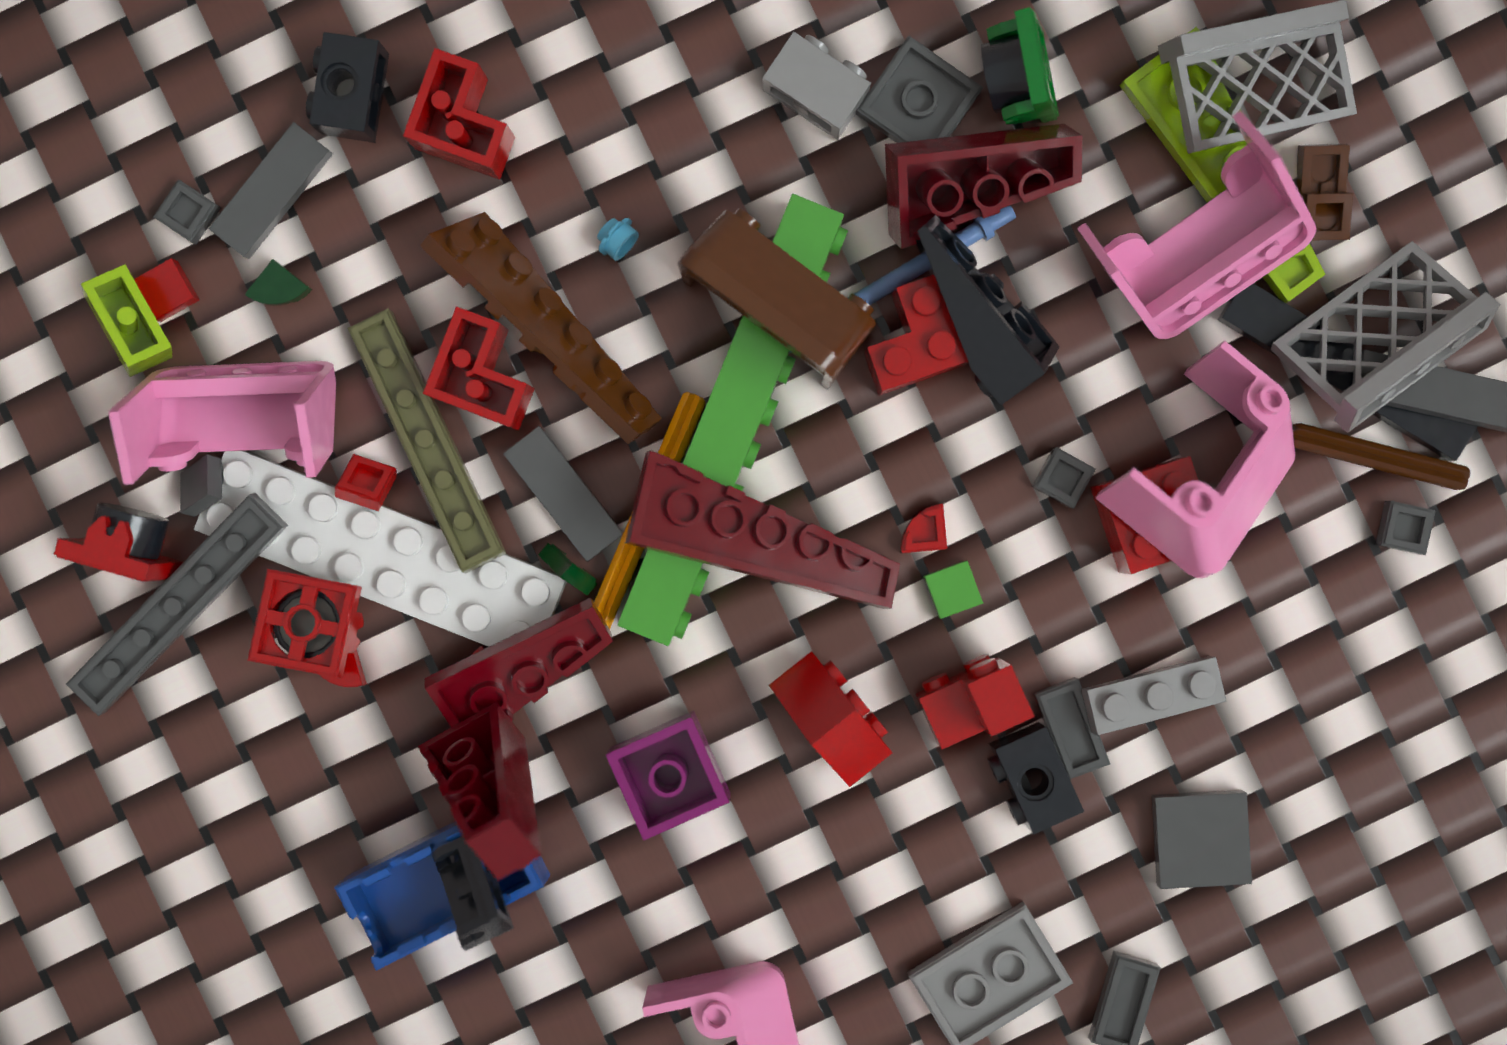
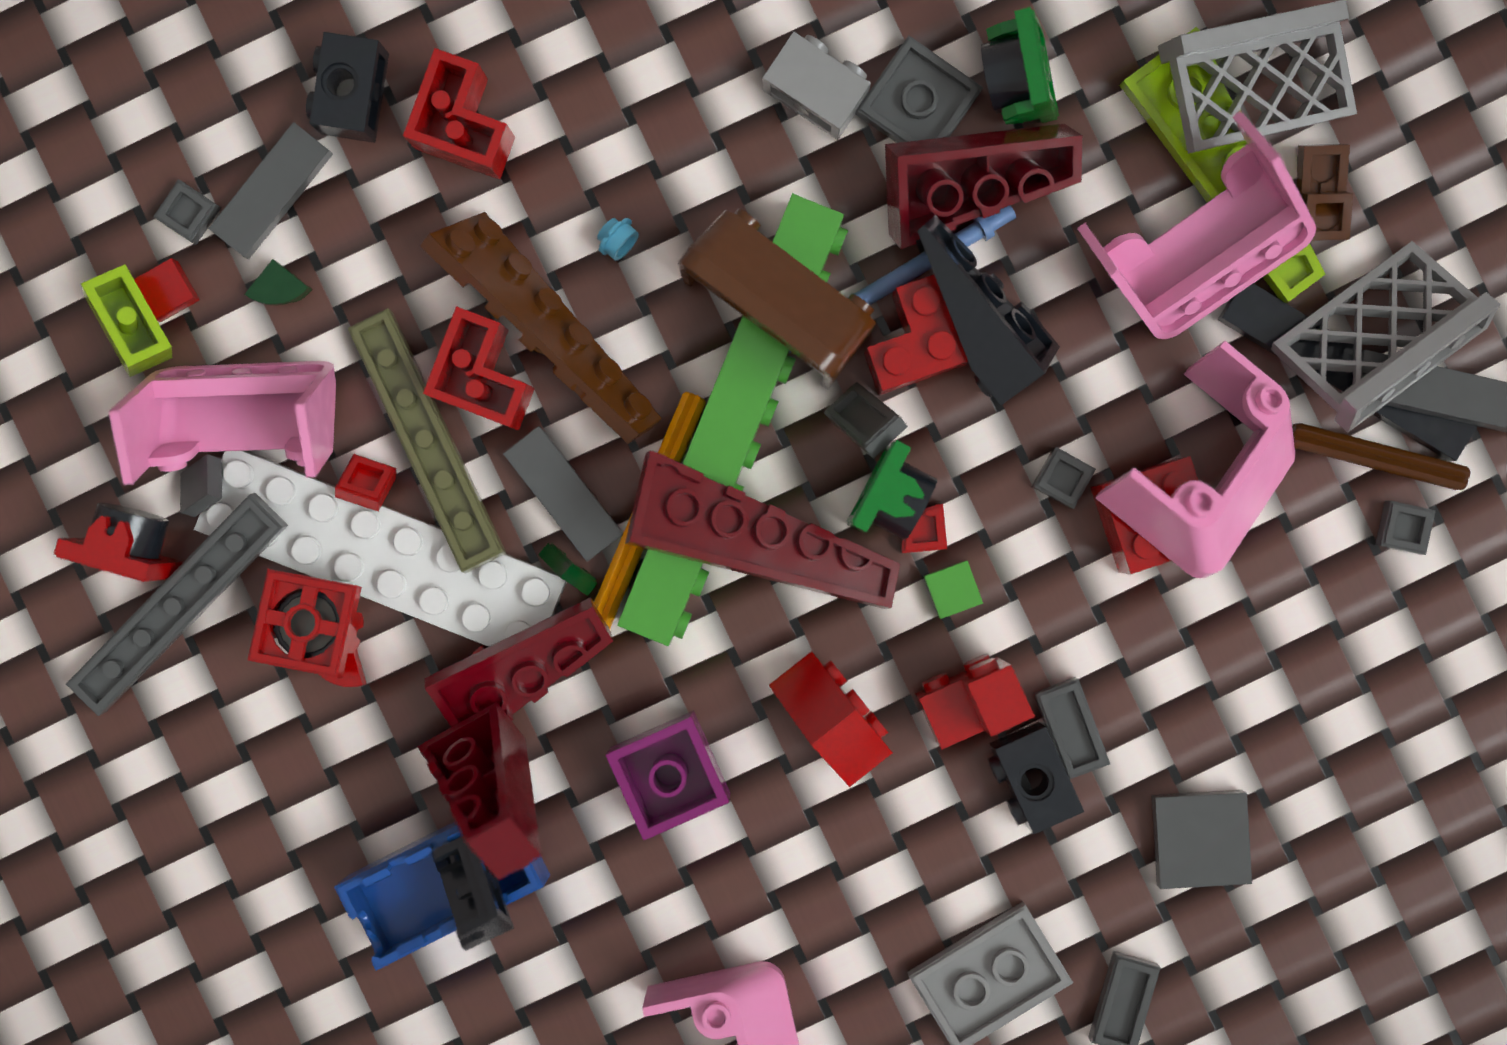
light grey plate [1081,656,1226,735] -> none
none -> dark grey tile [824,382,908,459]
none -> green piece [846,440,938,540]

